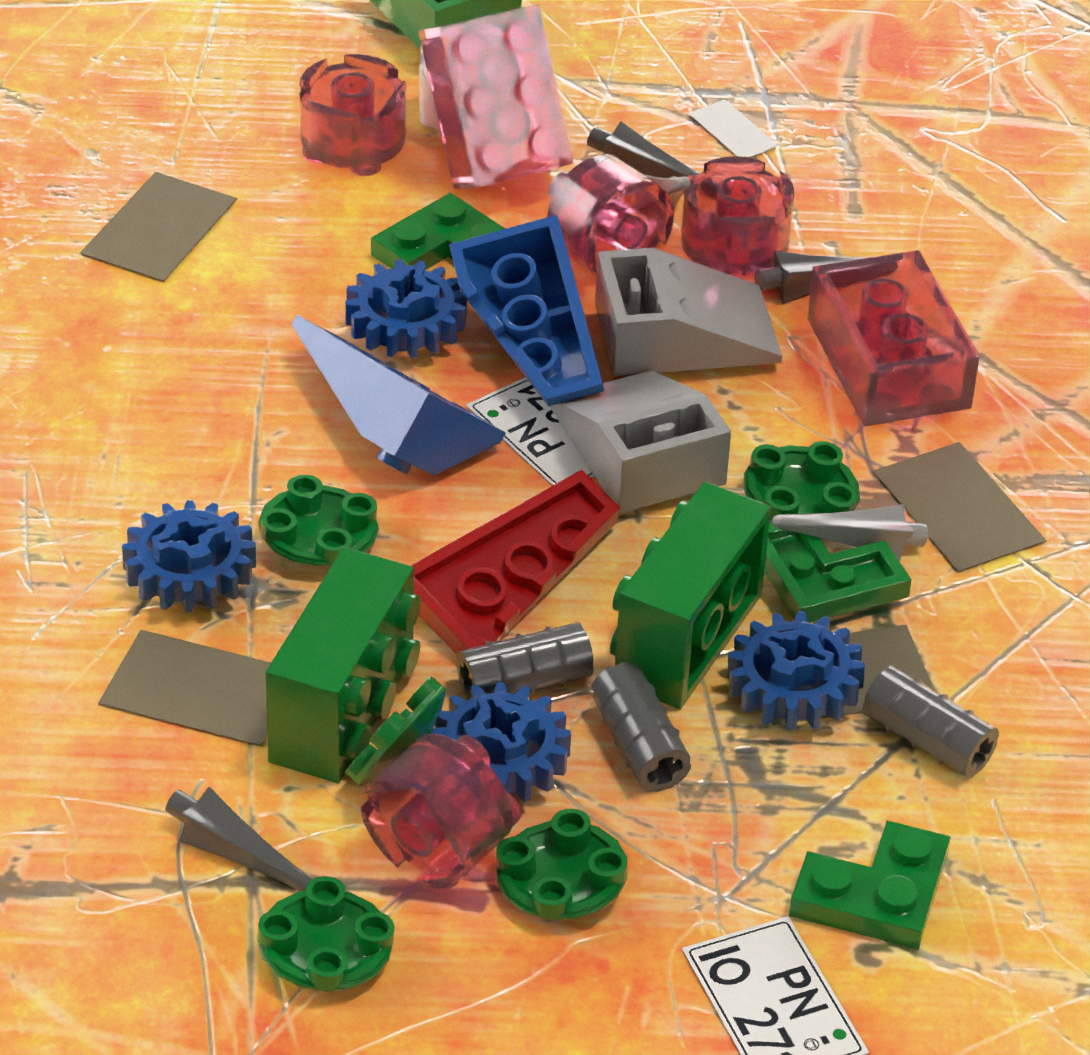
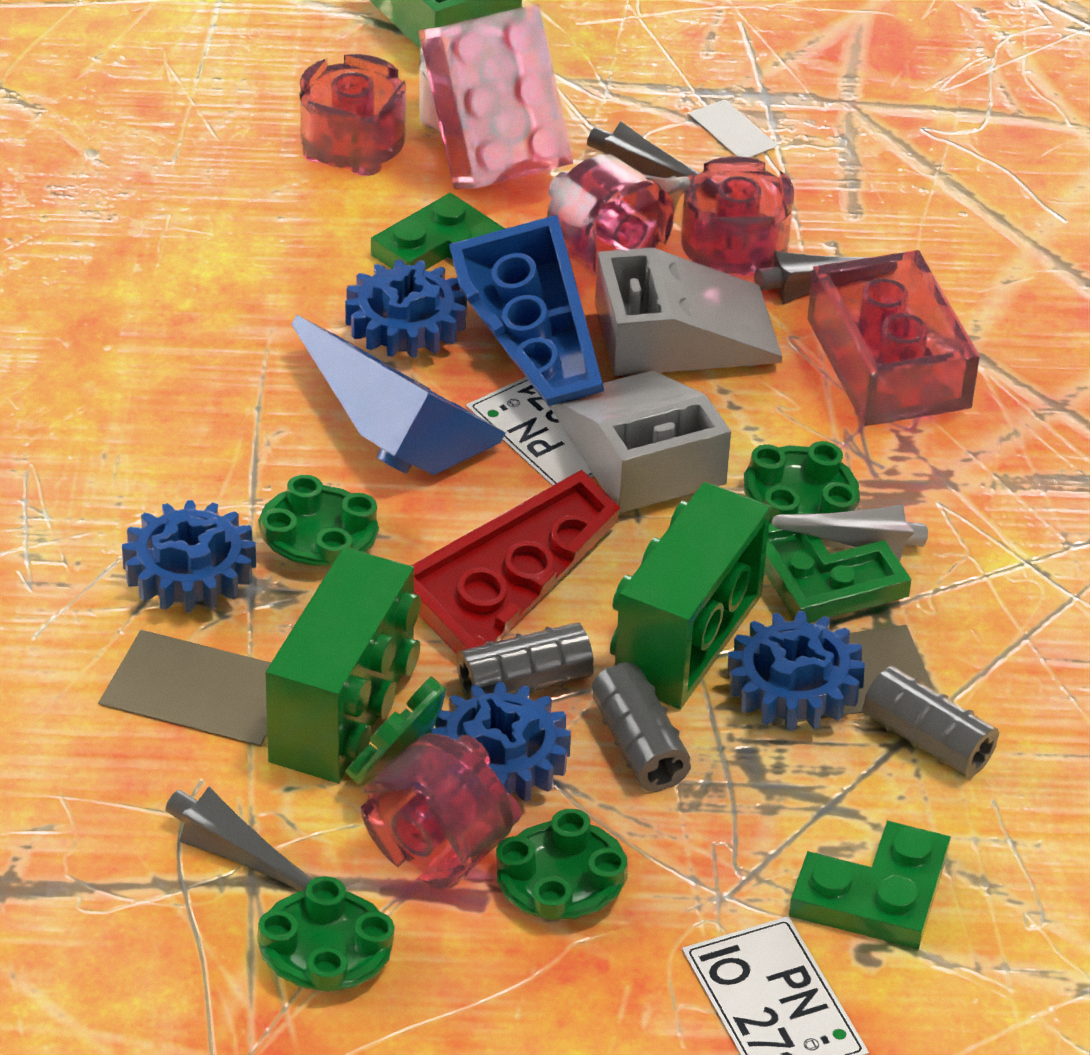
dark tan sticker [80,171,238,281] -> none
dark tan sticker [873,442,1047,572] -> none

